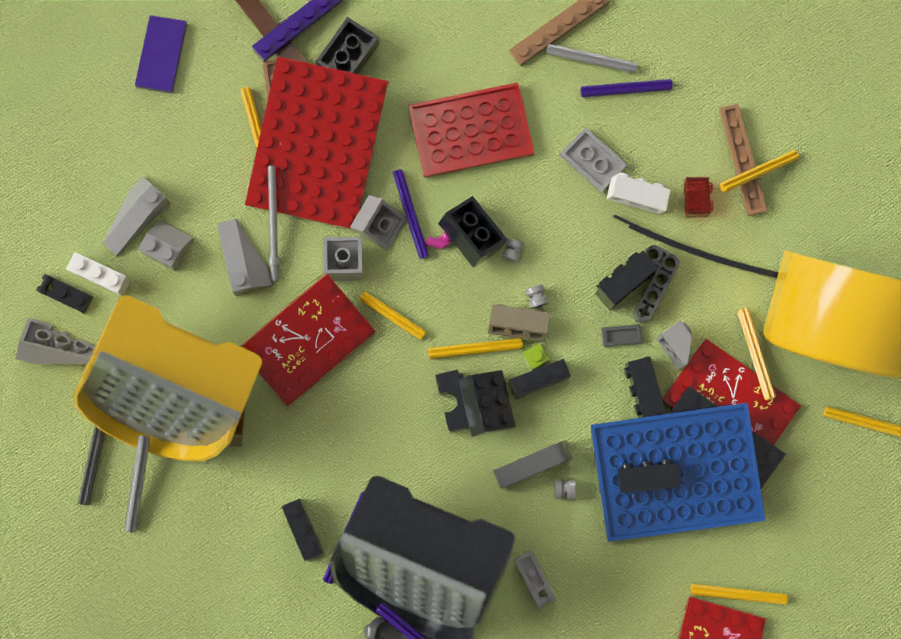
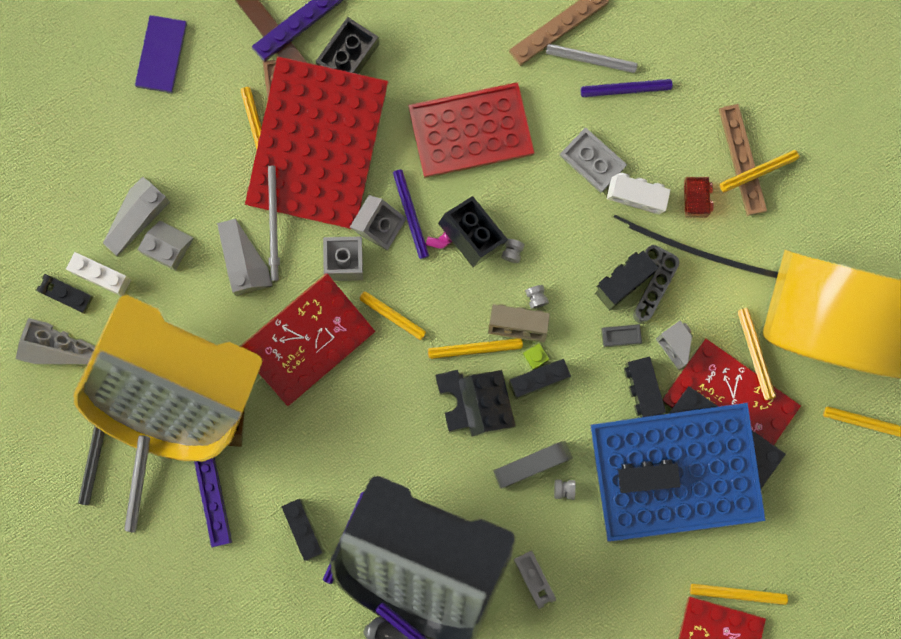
none -> dark purple plate [194,457,232,547]

